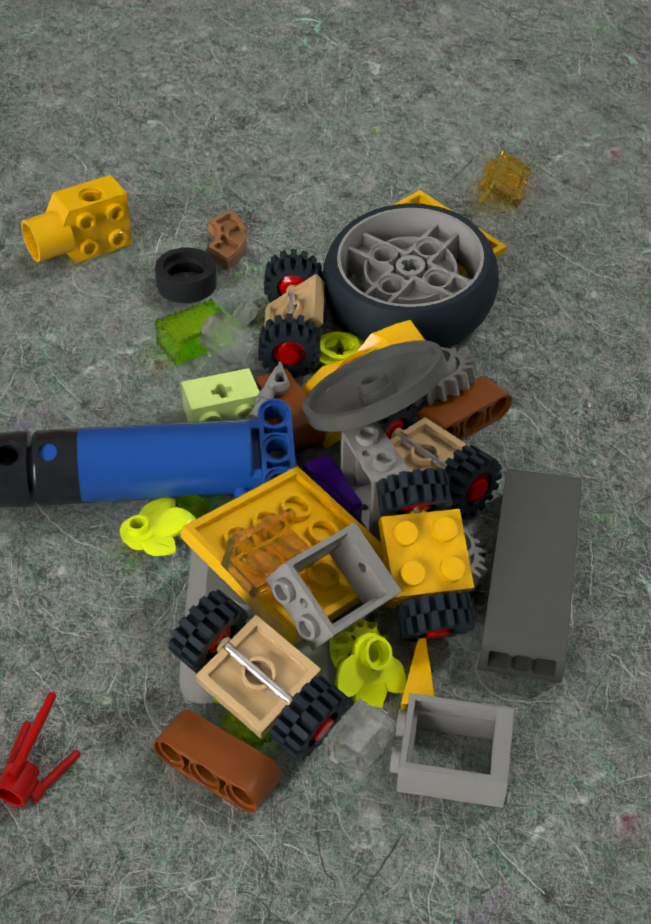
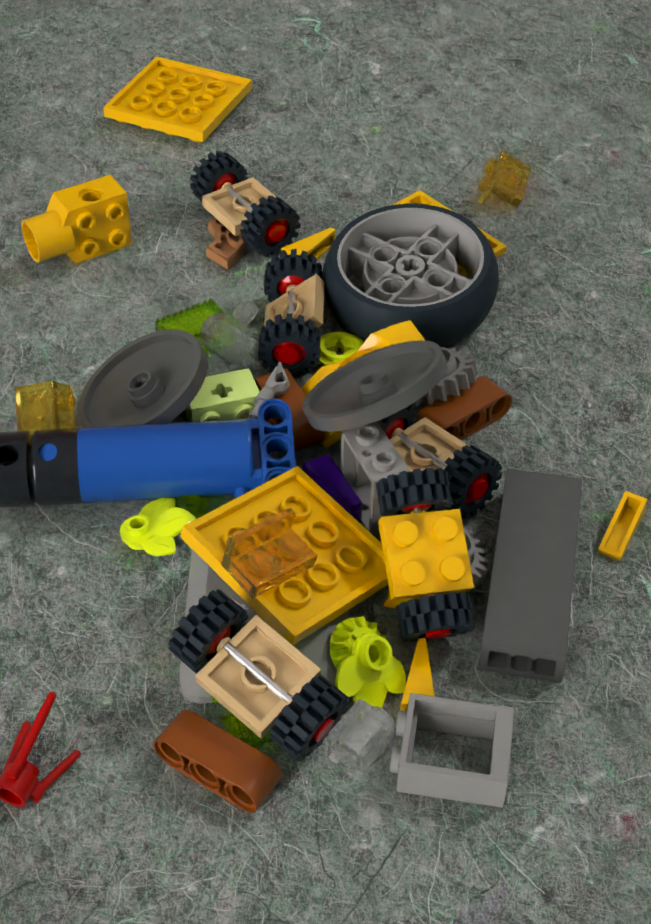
black tyre [155,247,217,303] -> none
light grey window [265,522,402,651] -> none
none -> clear yellow bracket [15,381,75,436]
none -> dark grey dish [78,329,208,428]
none -> yellow plate [103,56,252,142]
none -> plate [190,151,301,257]
none -> yellow piece [281,228,336,260]
none -> yellow piece [598,491,648,561]

